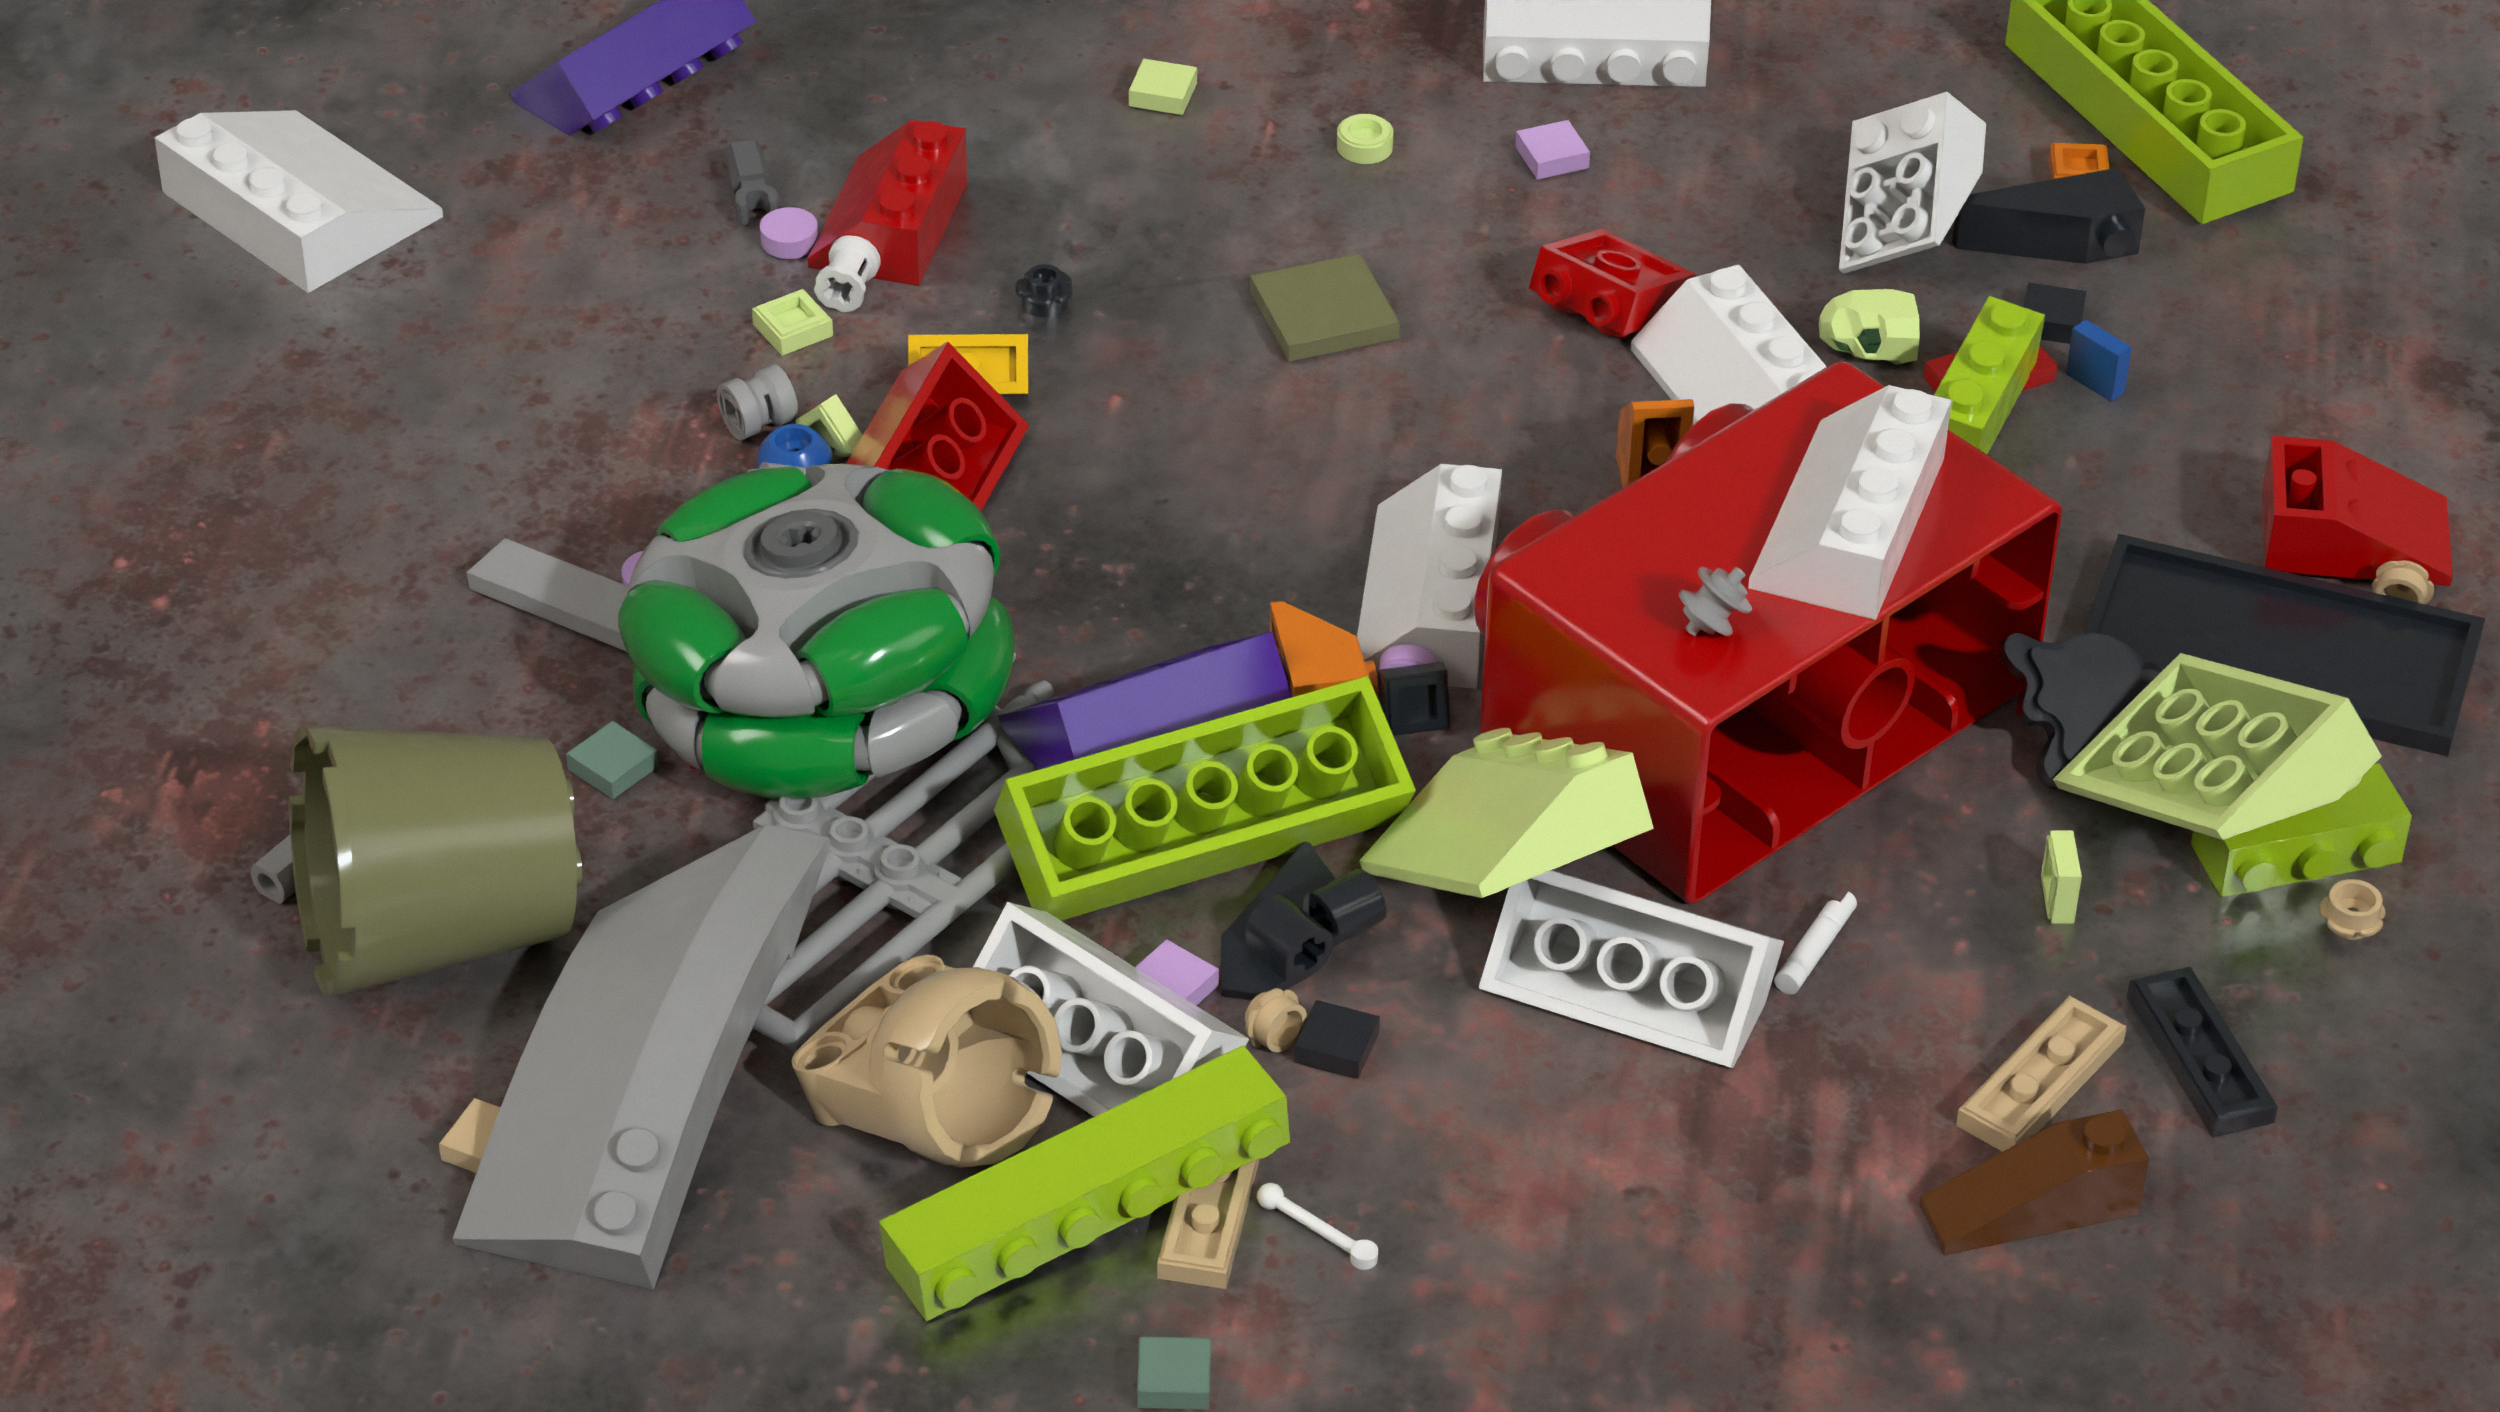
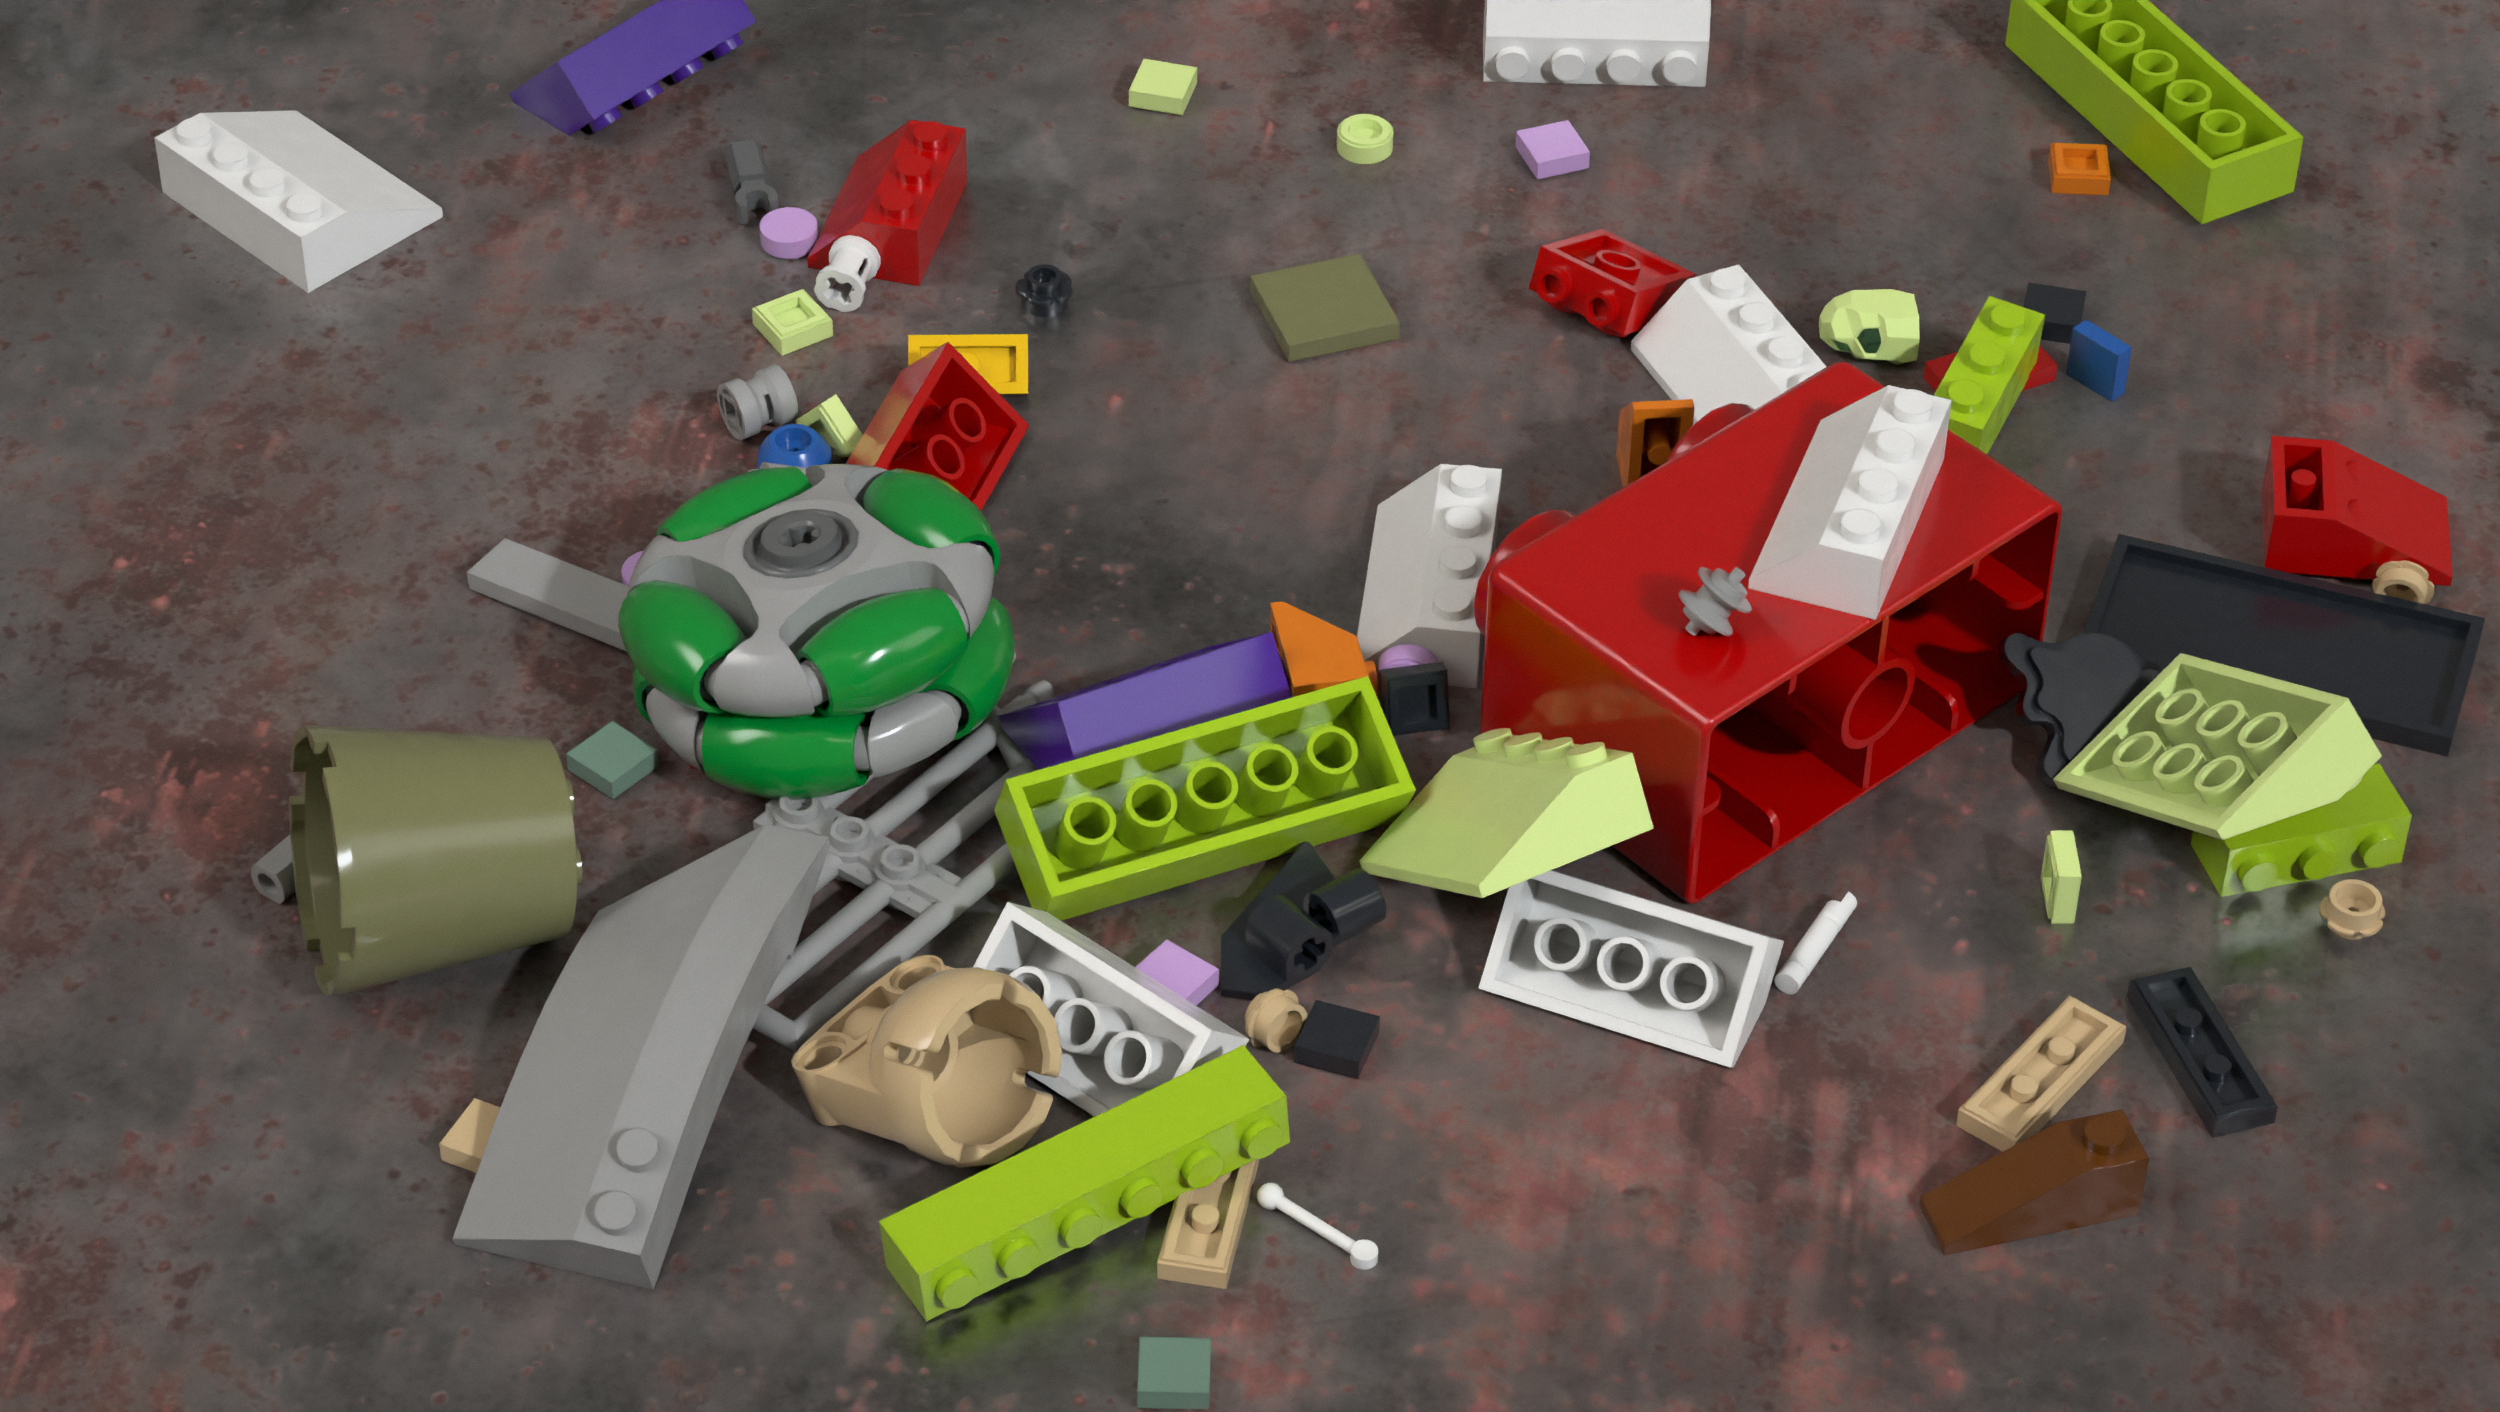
white slope [1839,92,1986,274] -> none
black slope [1952,168,2145,264] -> none

